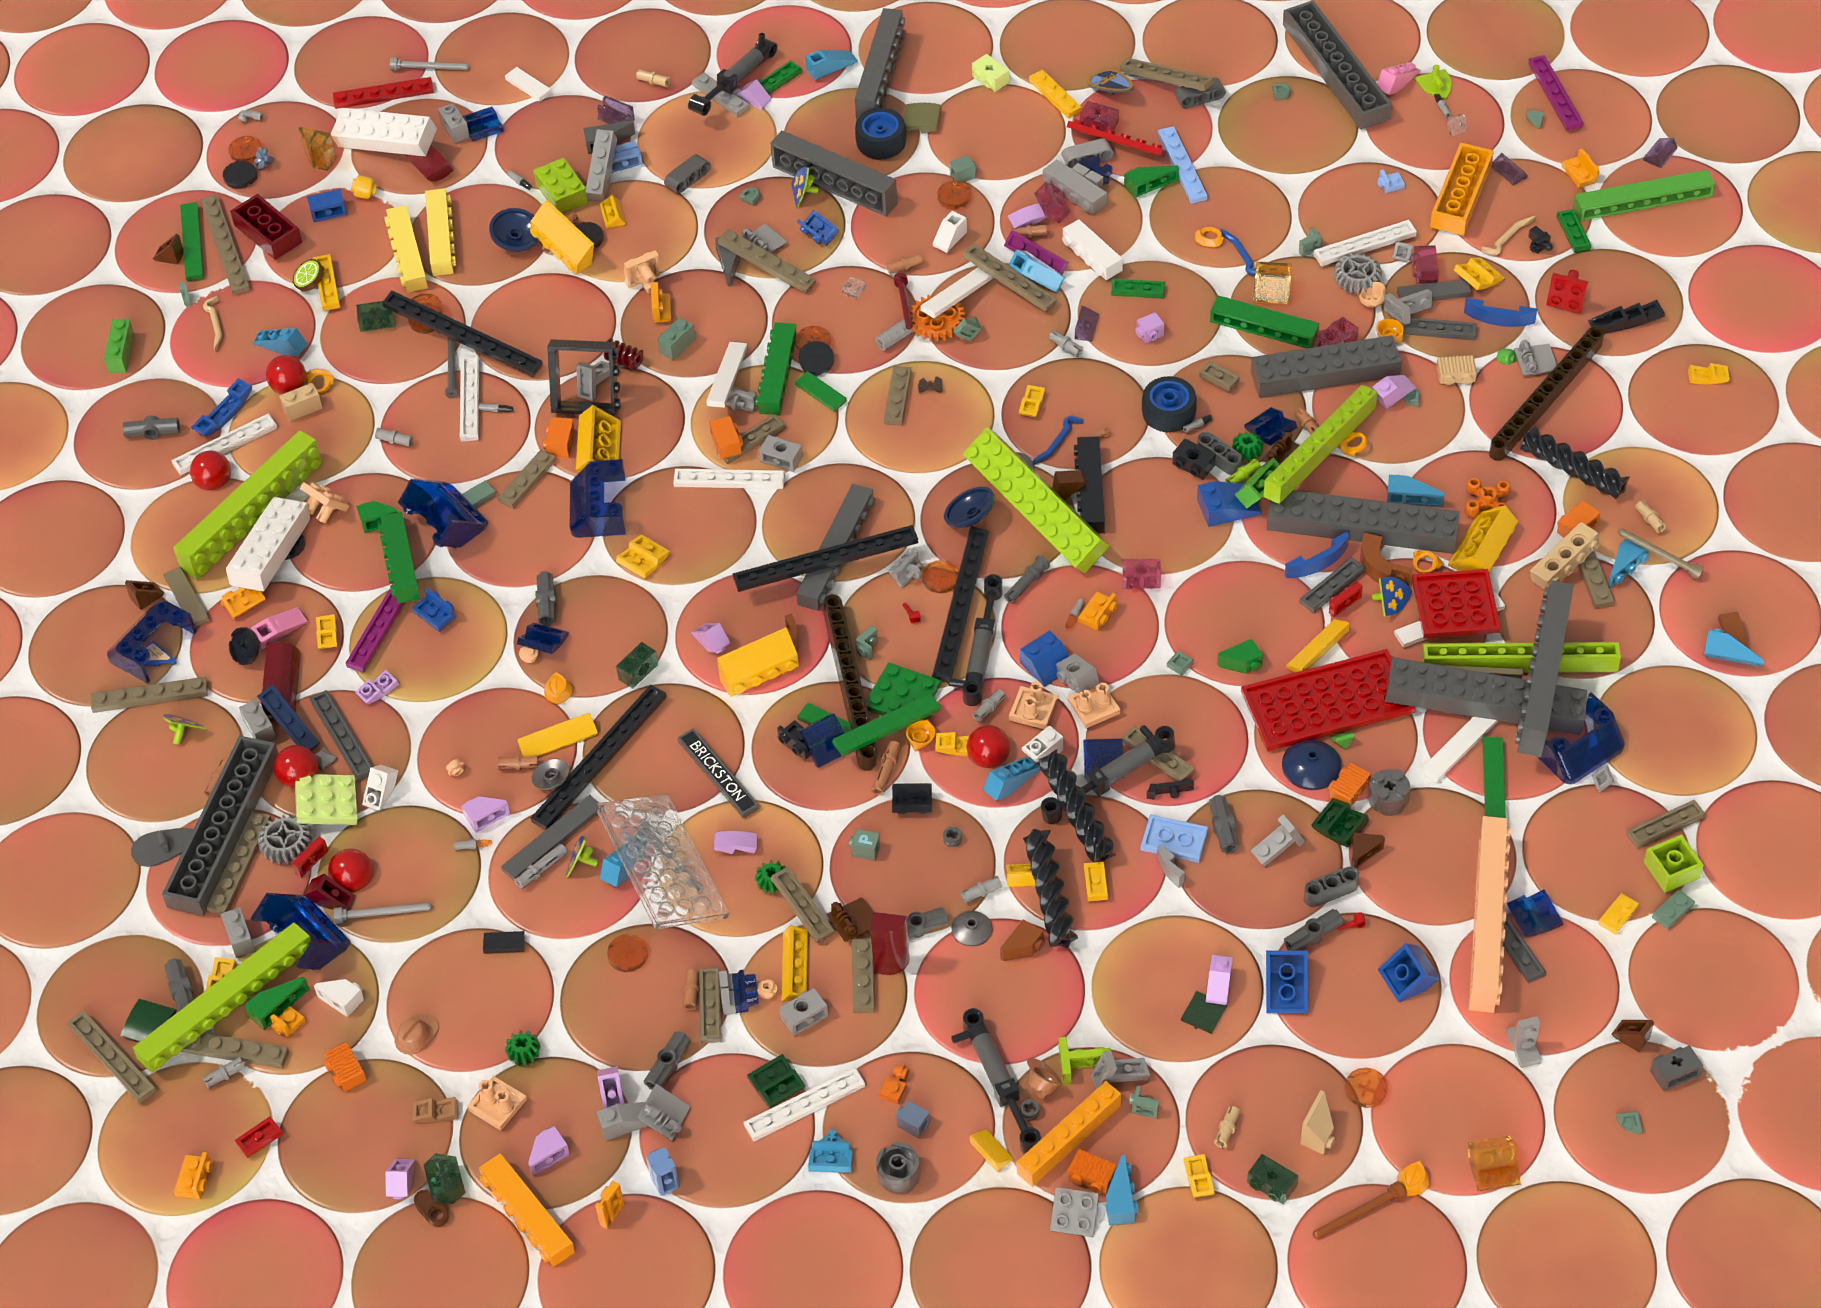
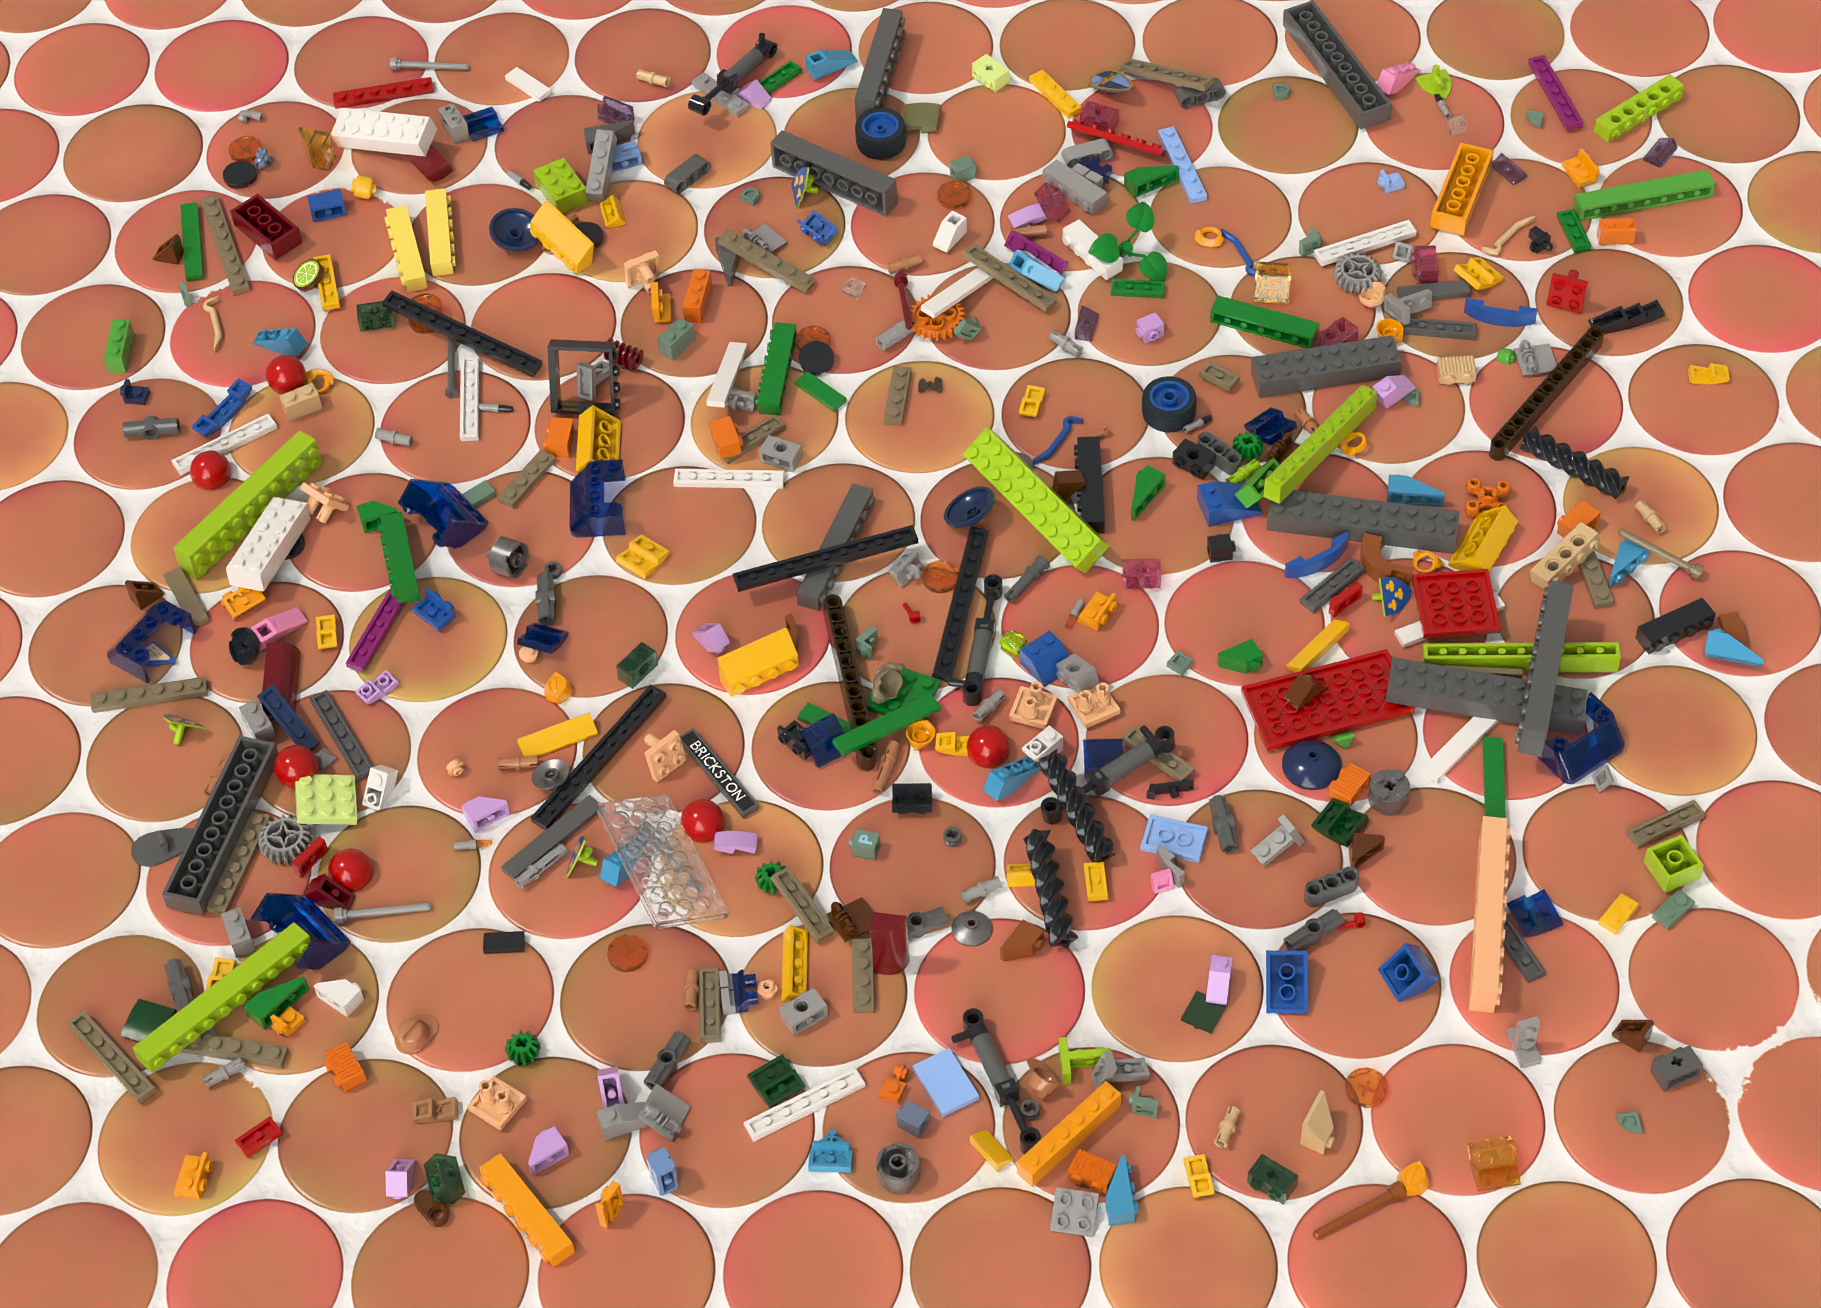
none -> dark blue bracket [120,379,150,405]
none -> flat silver brick [486,536,529,578]
none -> dark grey bush [544,561,562,579]
none -> light nougat plate [644,730,687,783]
none -> red piece [680,799,725,843]
none -> orange brick [682,269,712,323]
none -> dark tan hair [872,663,905,704]
none -> light blue tile [912,1048,979,1118]
none -> clear neon green head [999,630,1028,659]
none -> green plant [1088,202,1167,281]
none -> green slope [1131,465,1166,521]
none -> bright pink plate [1150,868,1173,894]
none -> black brick [1207,534,1236,563]
none -> reddish brown slope [1284,674,1326,710]
none -> lime brick [1594,74,1684,142]
none -> orange brick [1597,217,1637,245]
none -> black brick [1635,598,1716,655]

